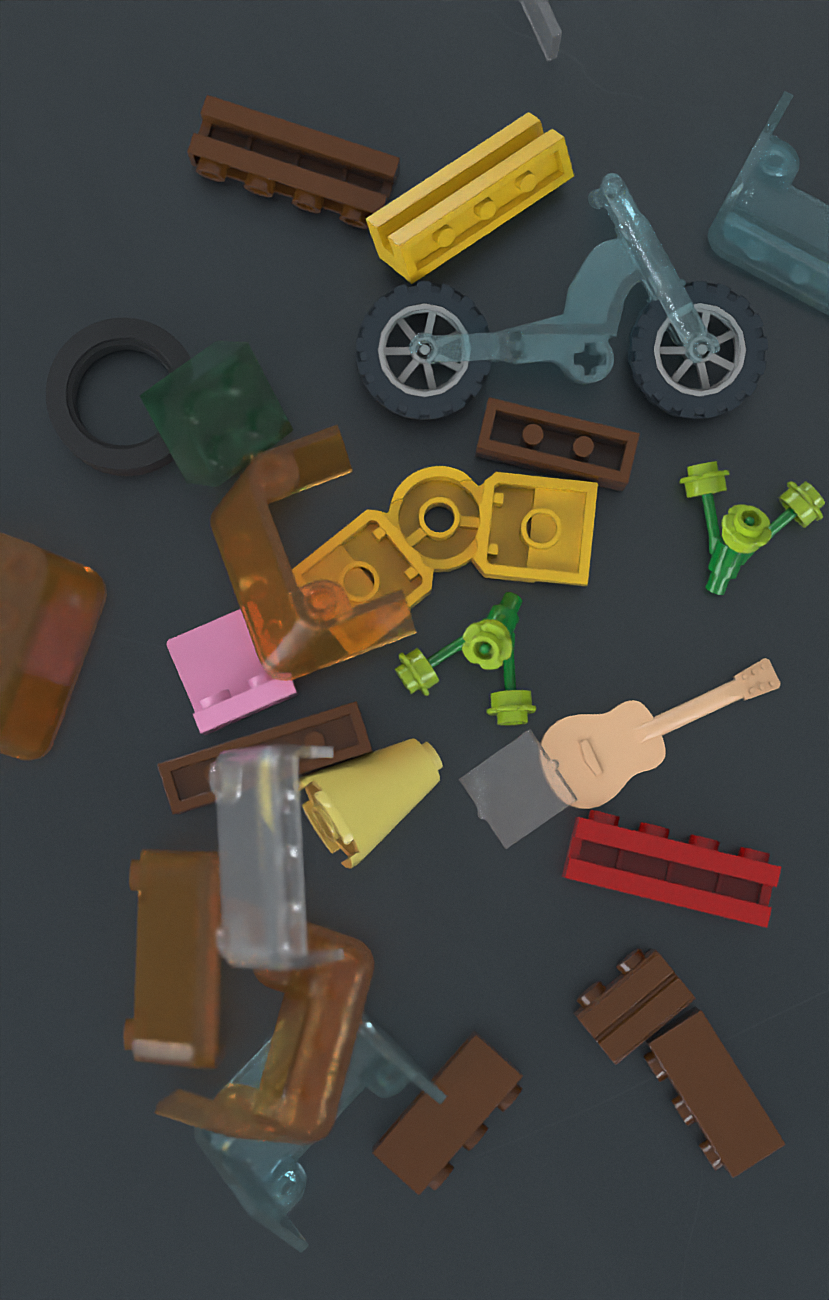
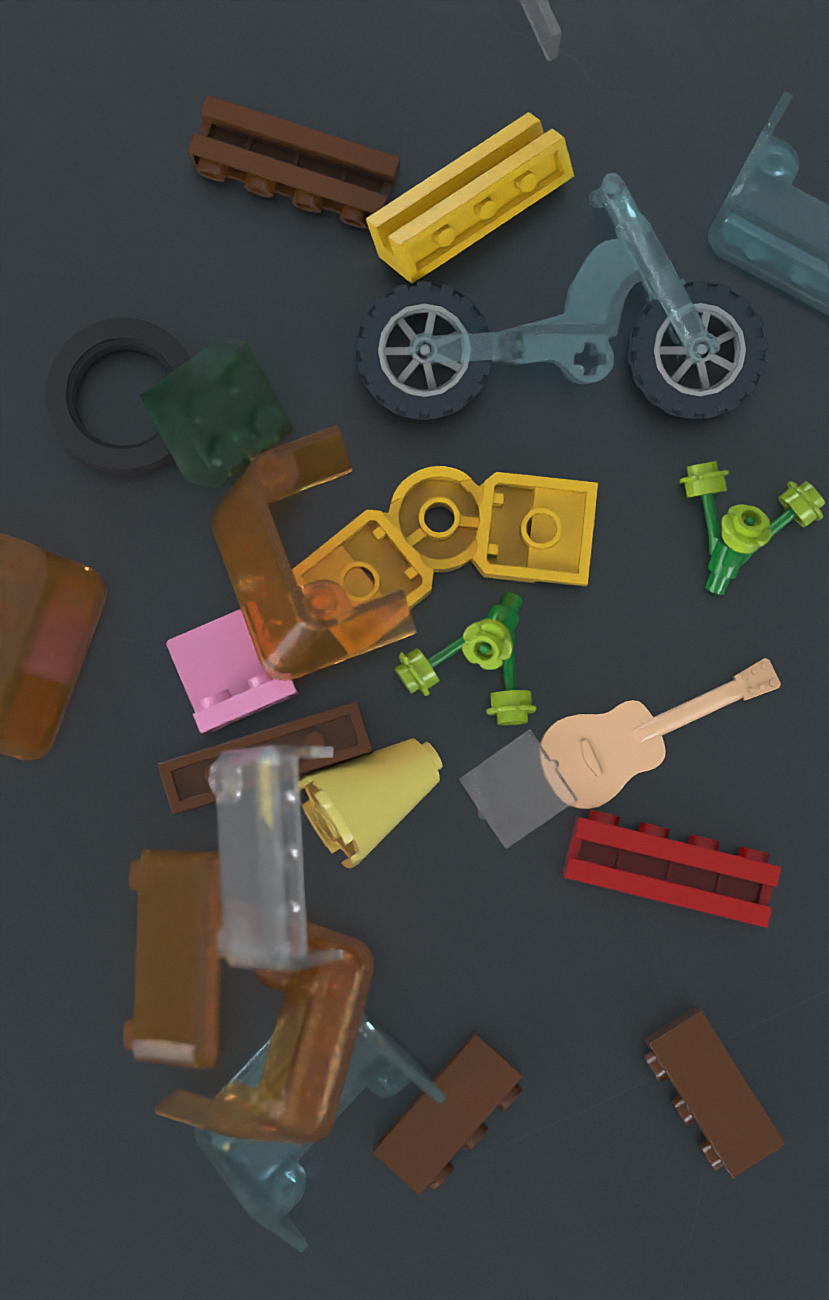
reddish brown brick [475,397,640,492] -> none
reddish brown brick [574,948,696,1065] -> none

